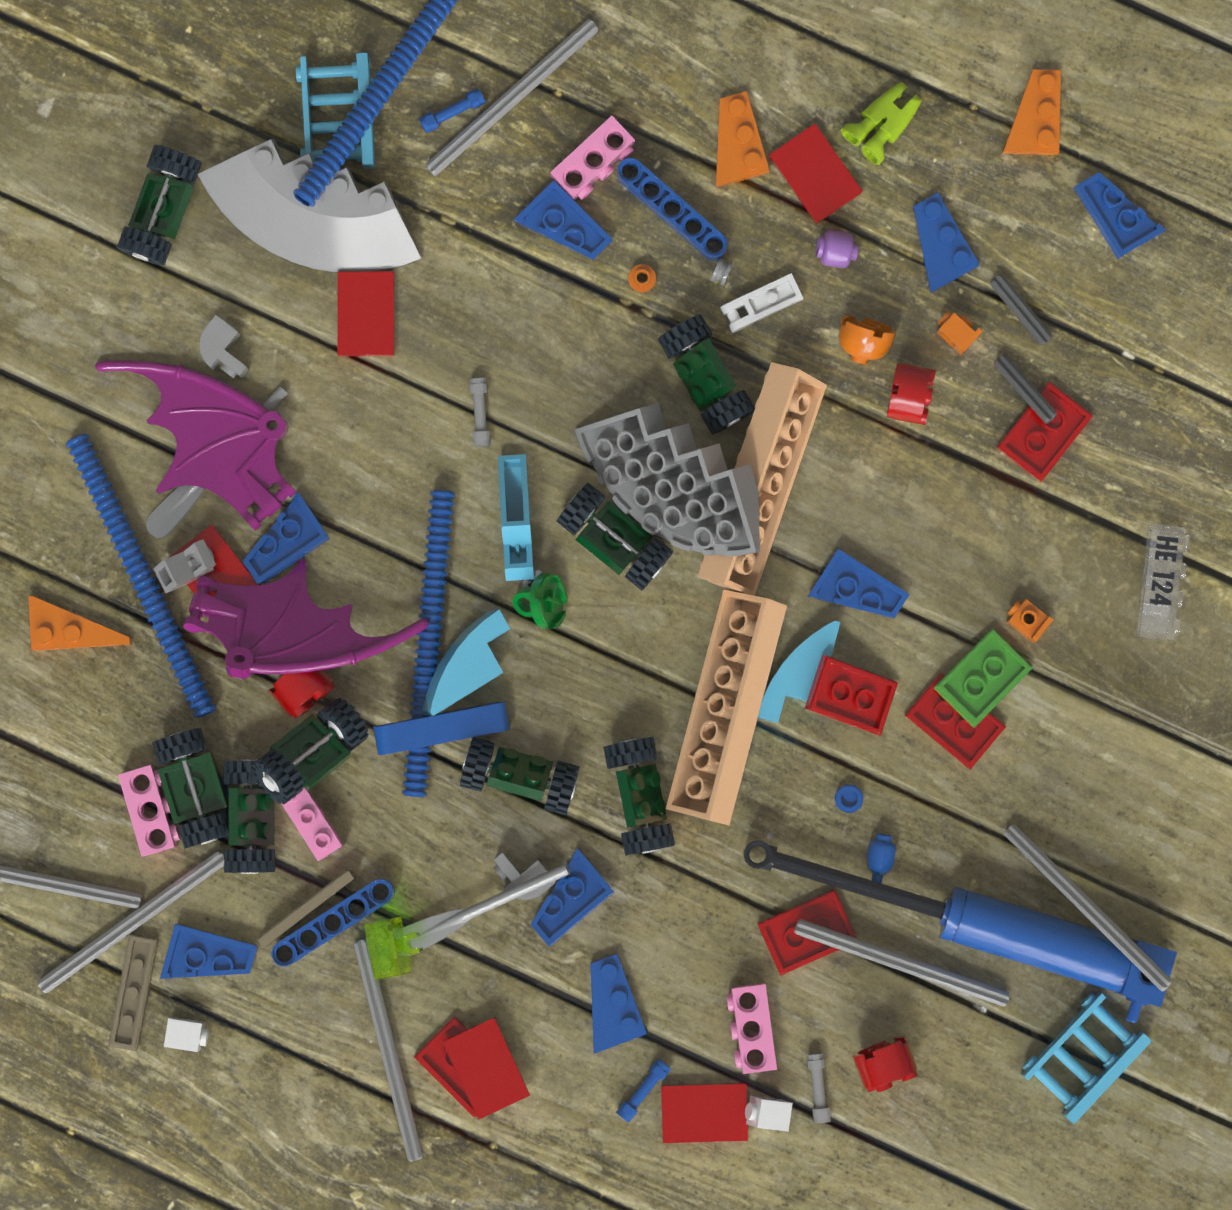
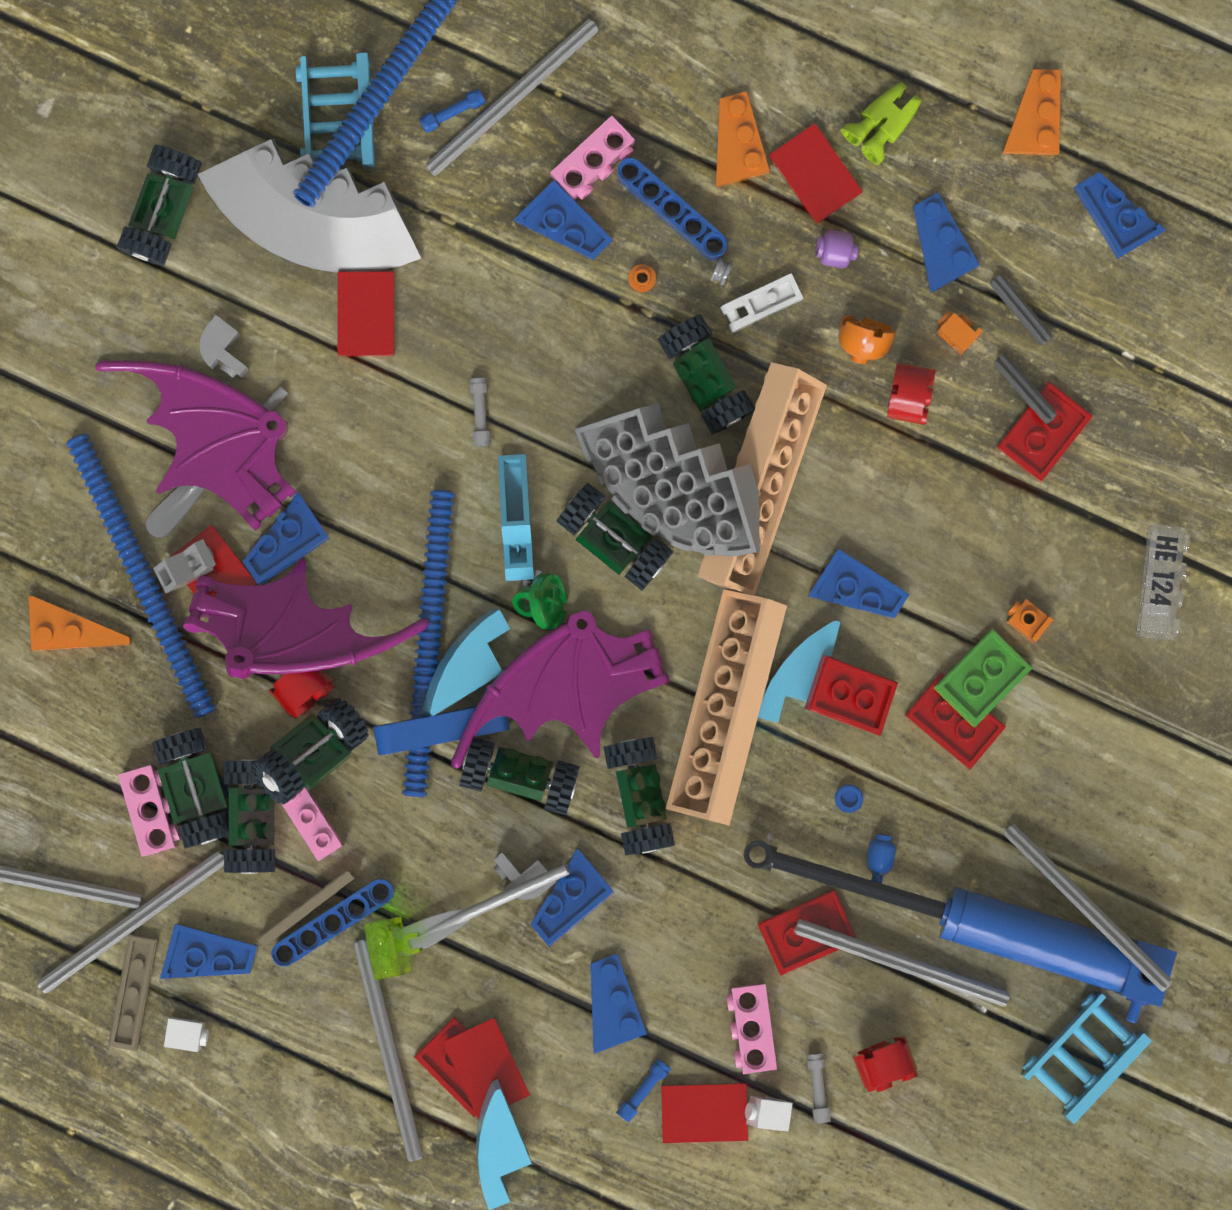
none -> magenta animal [452,610,671,768]
none -> medium azure slope [476,1079,532,1210]

